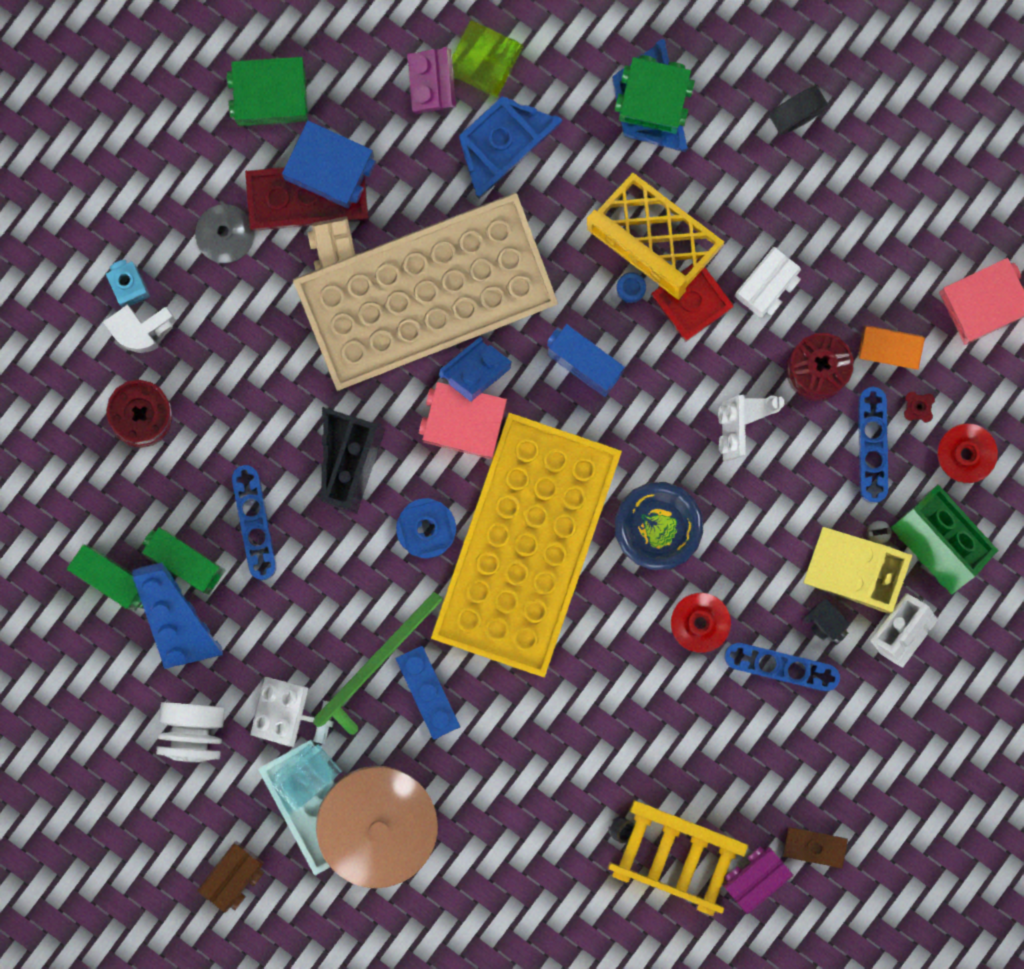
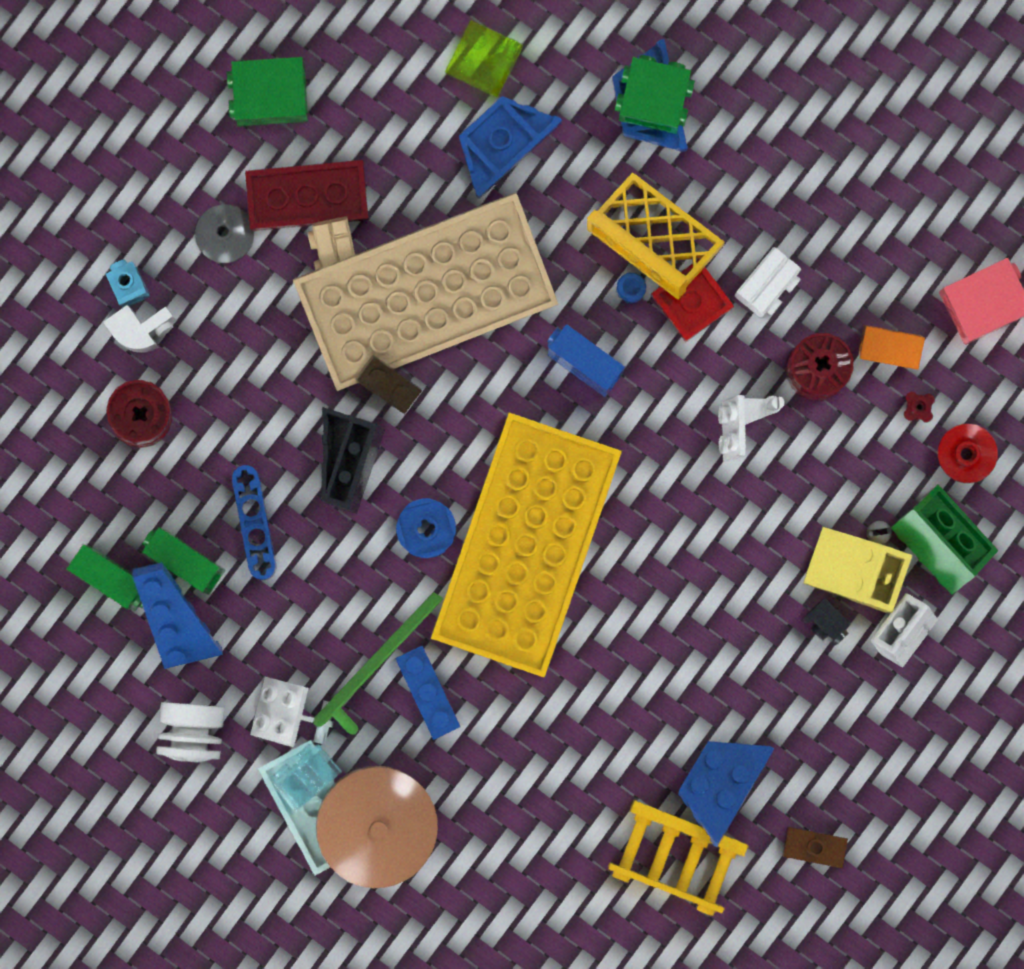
reddish brown brick [197,841,265,913] -> none
blue brick [282,120,376,209] -> none
magenta plate [407,47,456,114] -> none
coral brick [419,382,507,460] -> none
blue plate [439,337,512,402] -> none
black hinge [608,817,634,844] -> none
dark blue piece [615,482,704,570] -> none
red dish [671,593,731,653] -> none
magenta brick [722,846,794,915] -> none
blue beam [724,643,840,691] -> none
black tyre [769,86,829,135] -> none
blue beam [858,387,888,504] -> none
none -> dark brown plate [356,355,422,414]
none -> blue wing [678,741,774,847]

